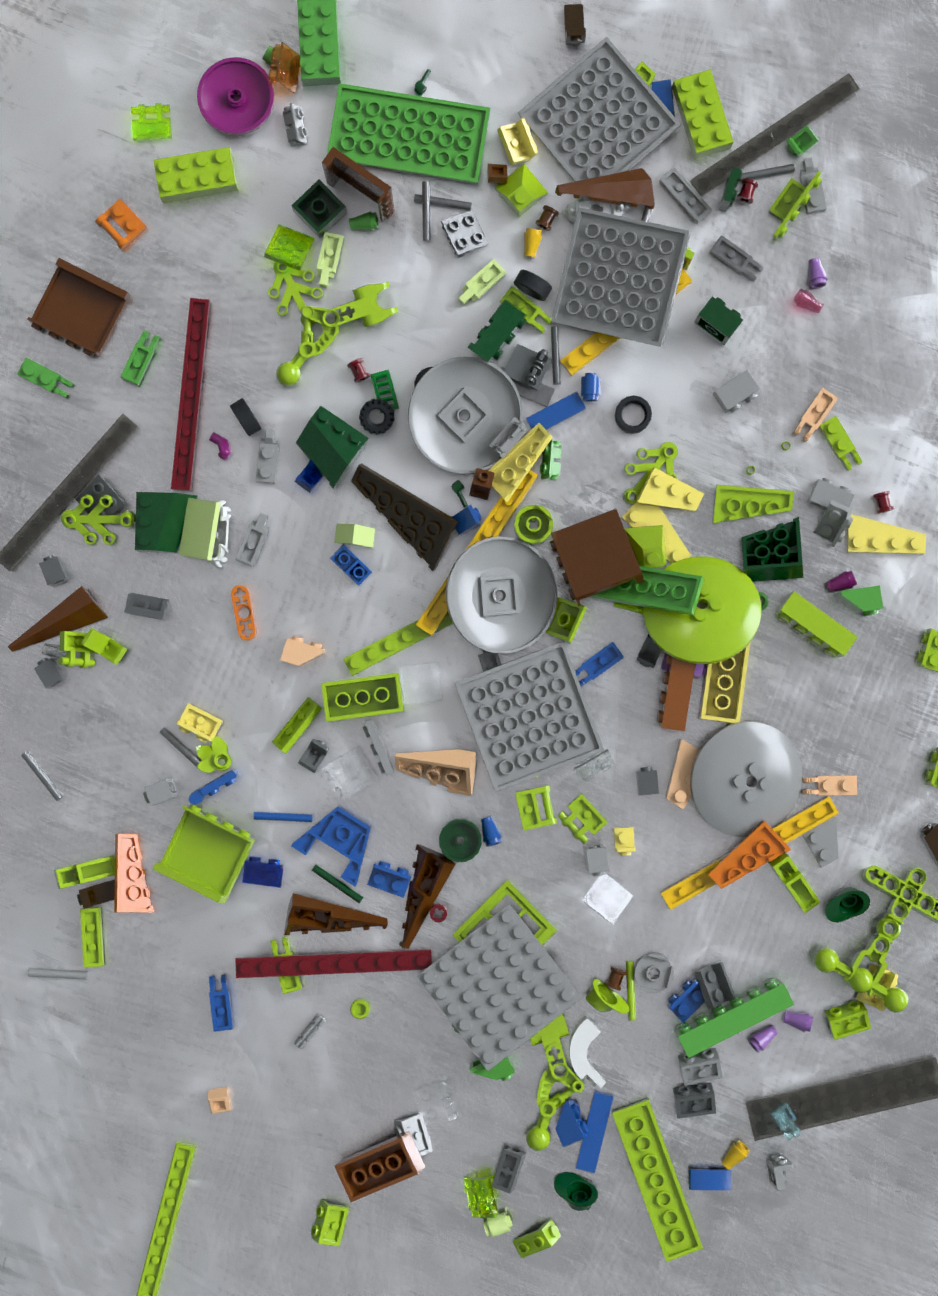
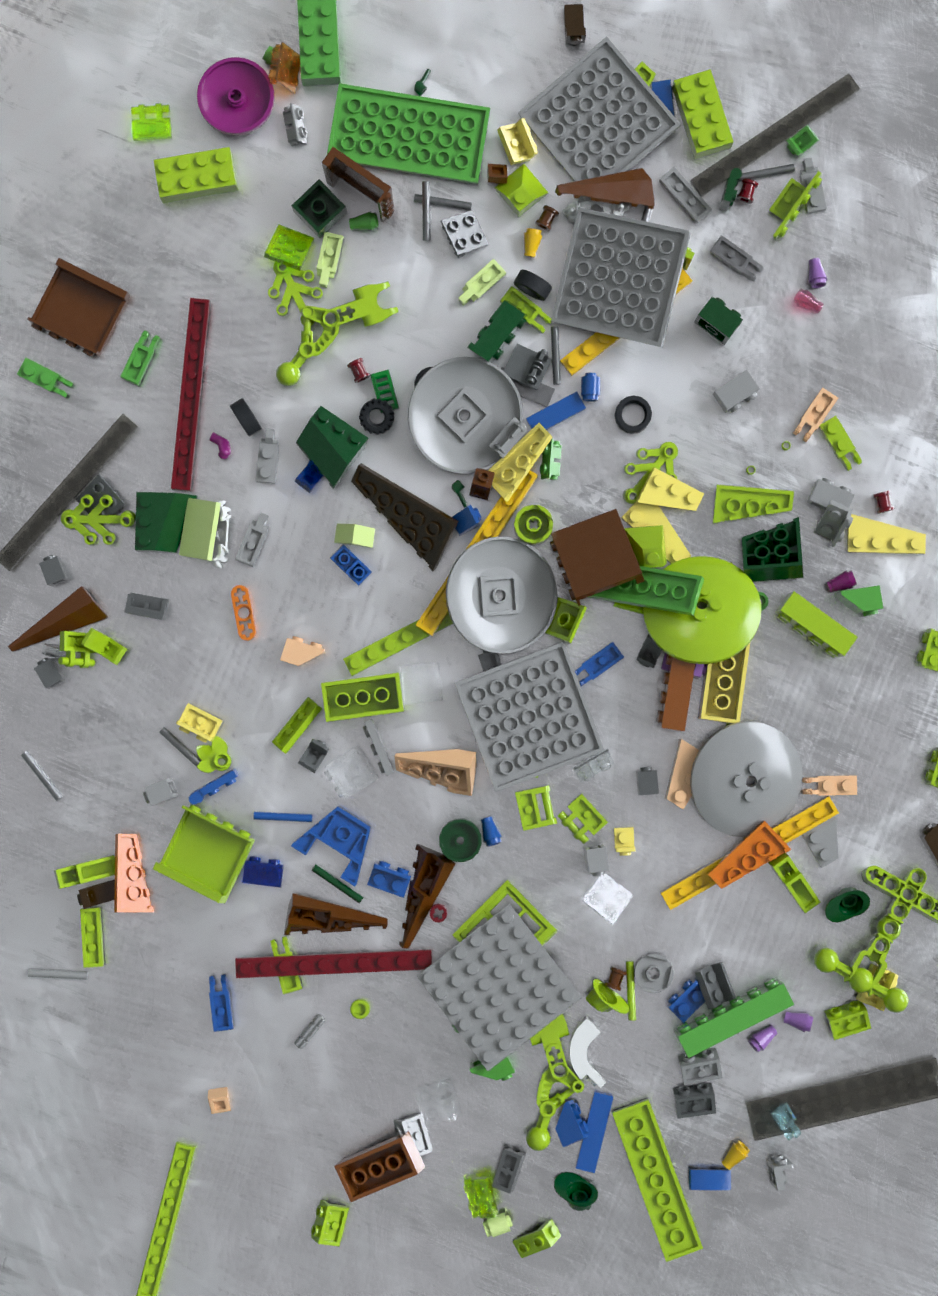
orange plate [95,199,147,250] -> none

